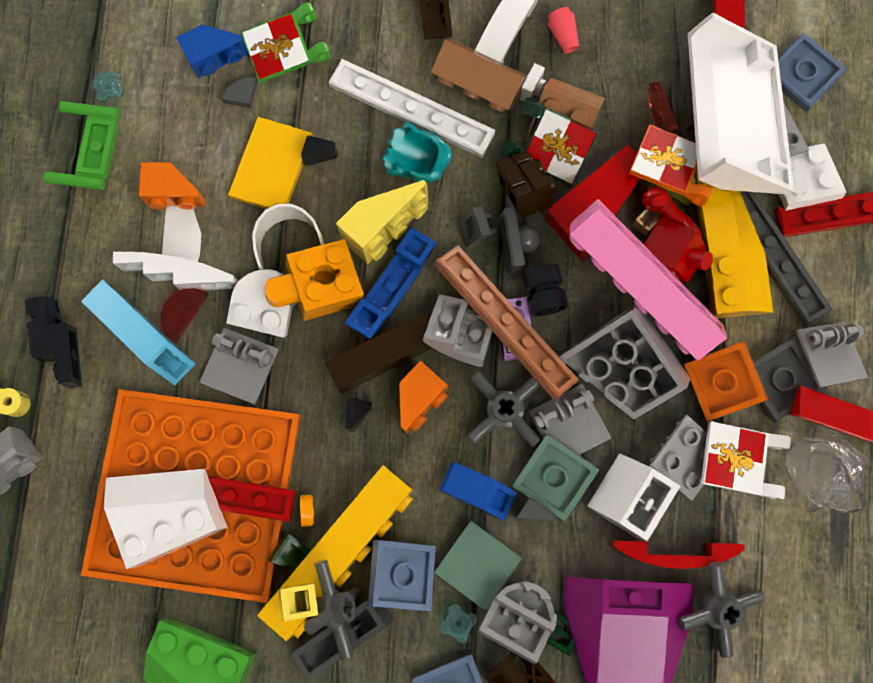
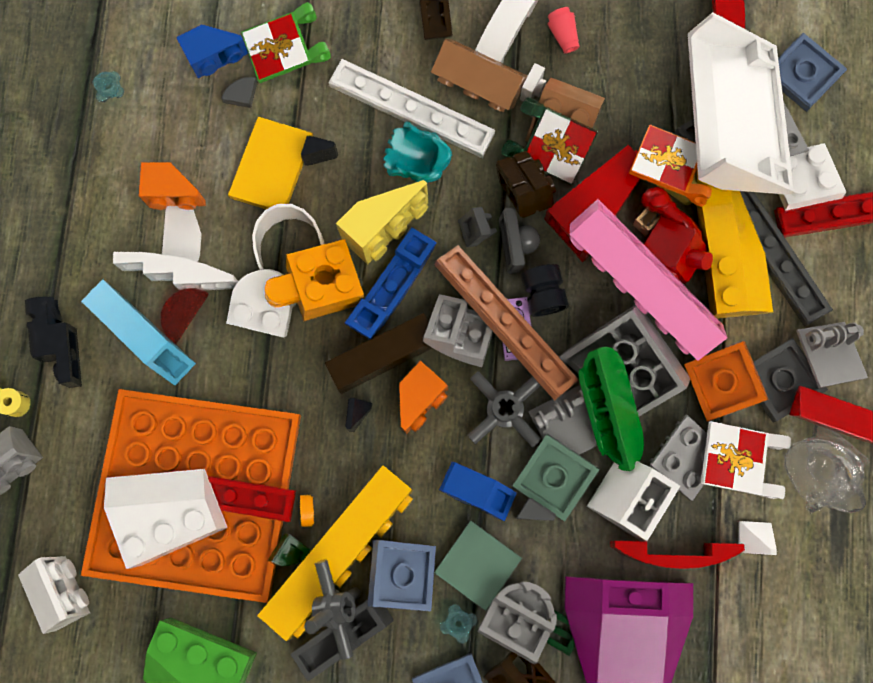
bright green plate [43,101,120,190] -> none
light grey hinge [199,328,279,405] -> none
light yellow leg [278,584,318,621] -> none
clear red tile [649,81,678,134] -> none
dark grey bar [677,562,765,658] -> none
none -> white slope [18,556,90,634]
none -> green brick [579,346,644,471]
none -> white slope [738,521,777,555]

